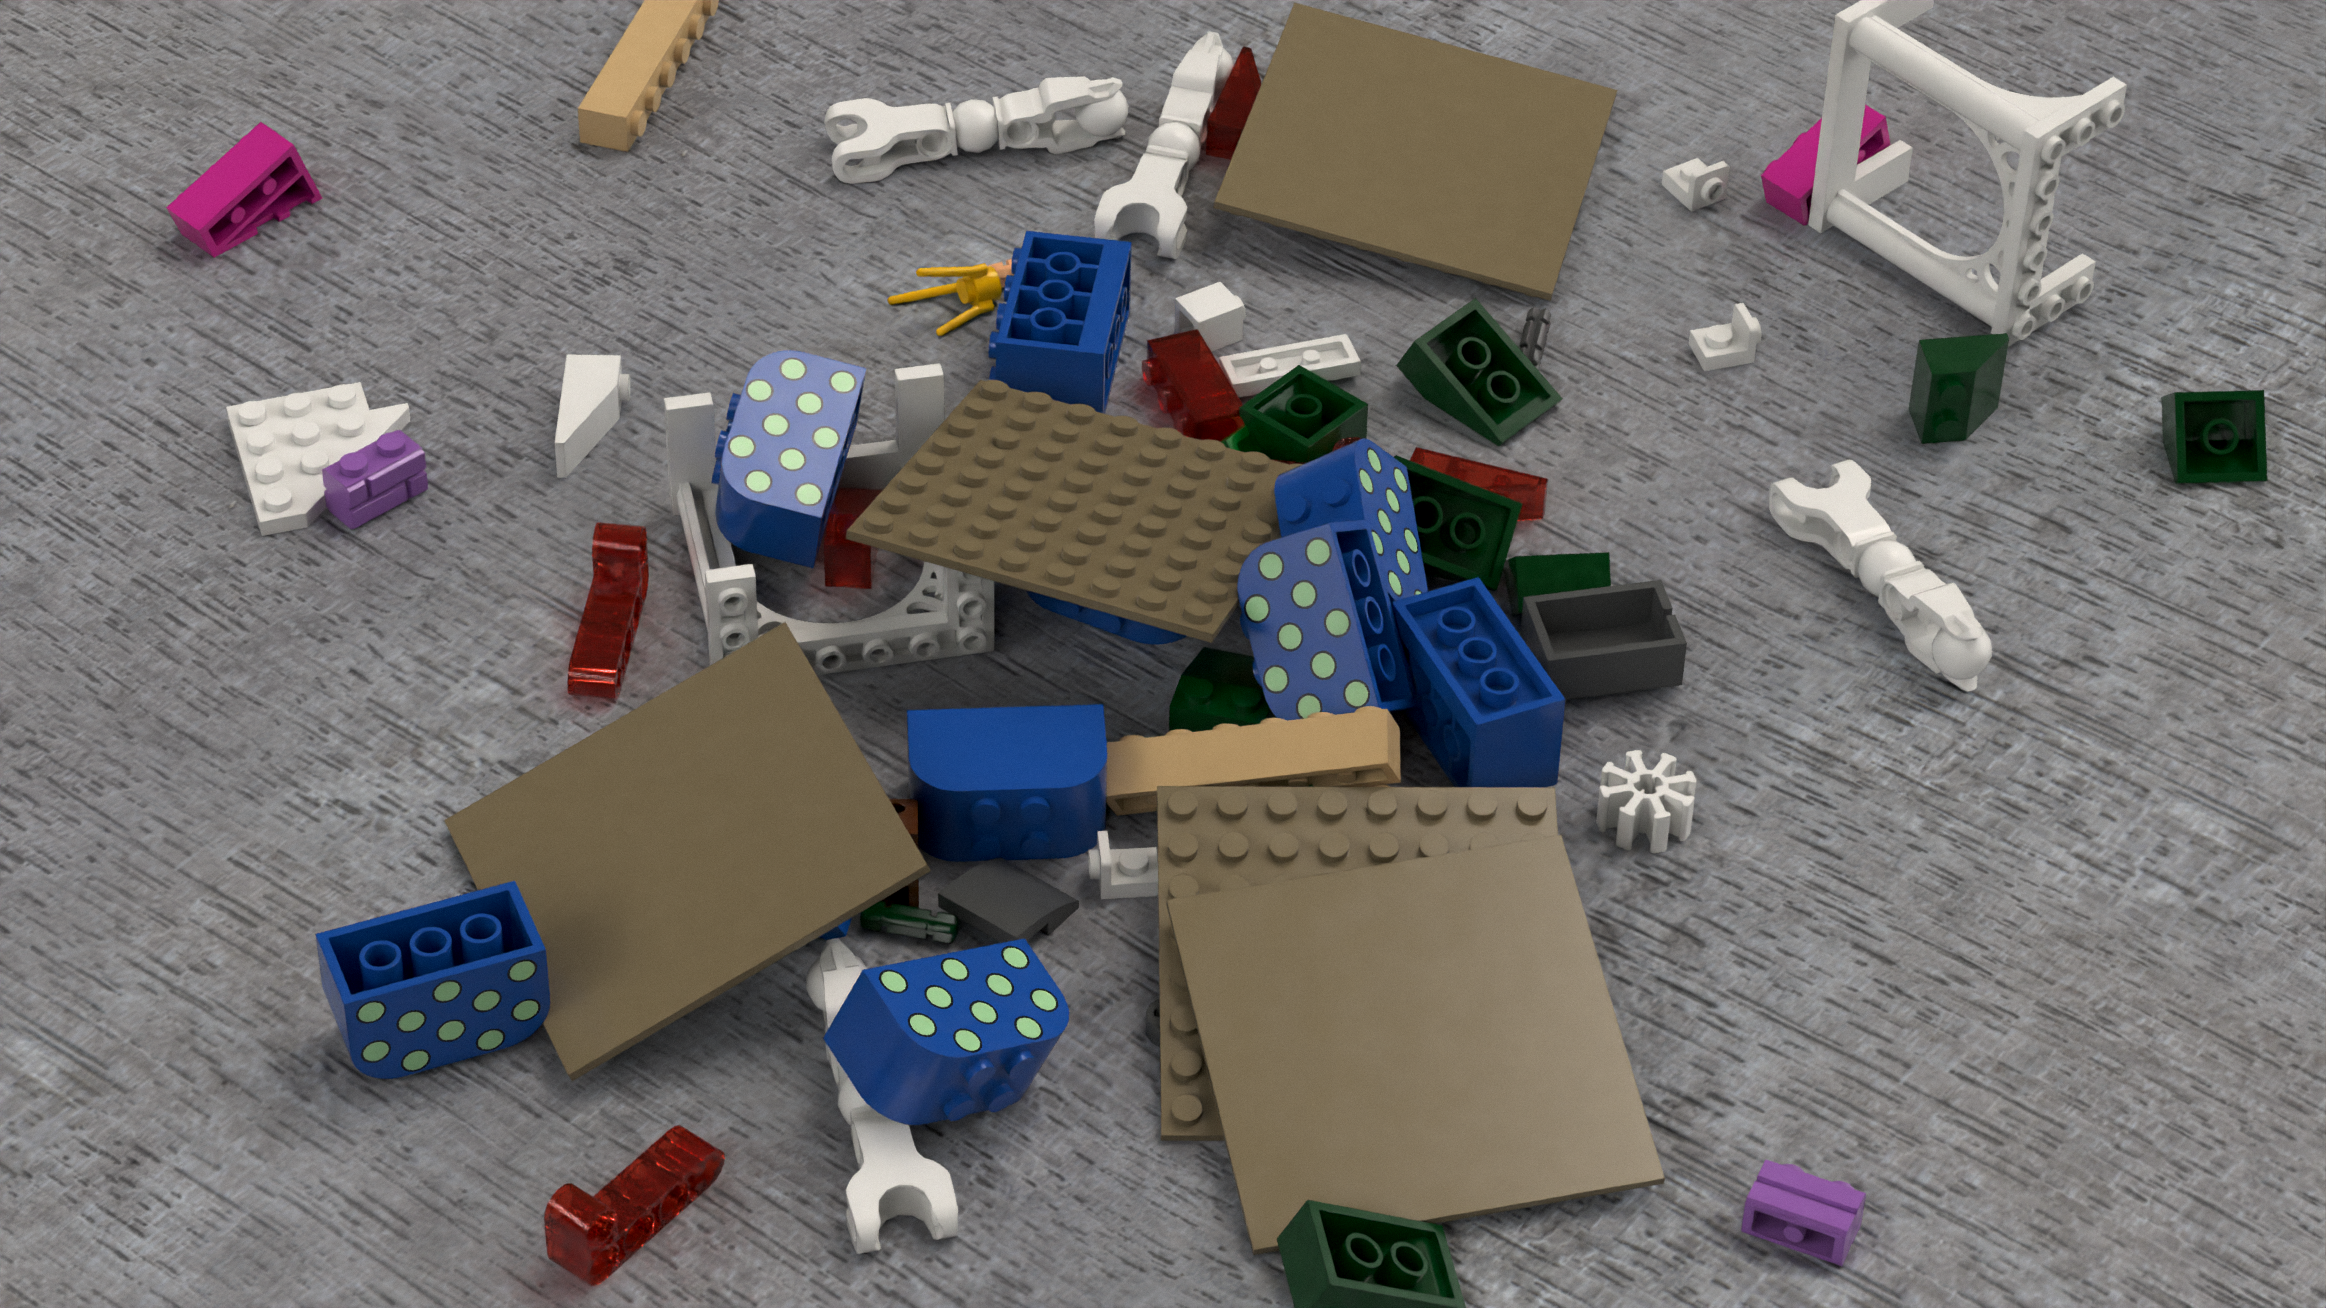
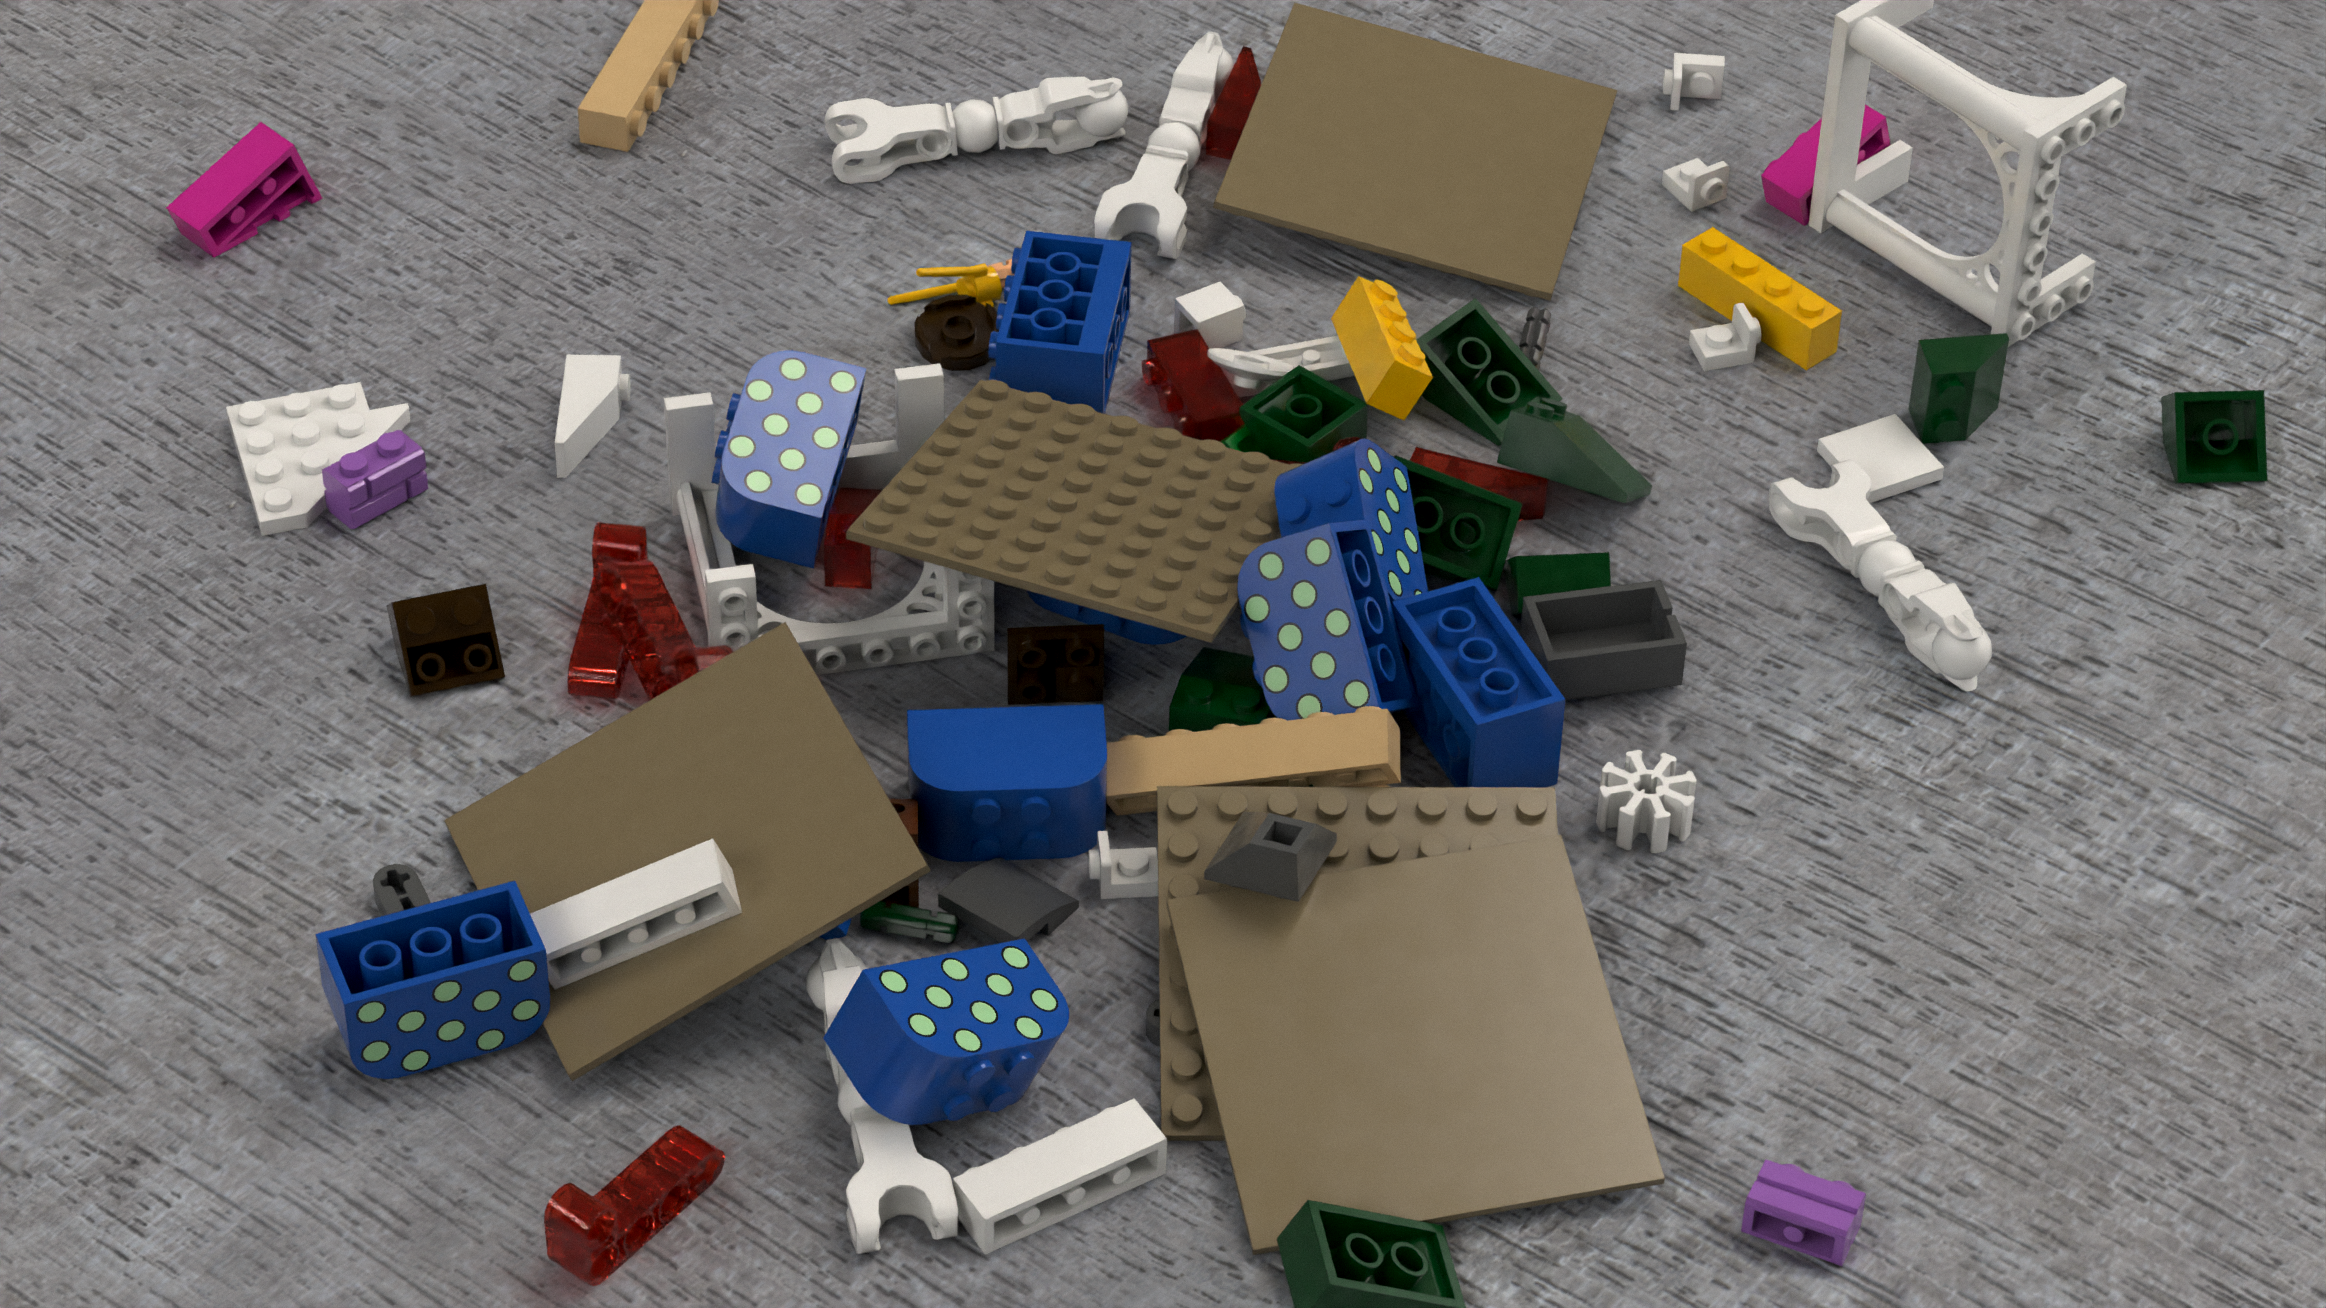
none -> dark grey beam [373,864,431,916]
none -> dark brown slope [387,584,505,697]
none -> white brick [530,838,742,989]
none -> clear red beam [596,559,733,701]
none -> dark brown tile [914,295,999,371]
none -> white brick [953,1098,1167,1255]
none -> dark brown slope [1007,624,1104,705]
none -> dark grey slope [1204,812,1337,902]
none -> white dish [1207,348,1295,389]
none -> yellow brick [1331,276,1433,421]
none -> dark green slope [1497,398,1652,503]
none -> white bracket [1663,53,1725,111]
none -> yellow brick [1678,227,1842,371]
none -> white tile [1817,414,1944,503]

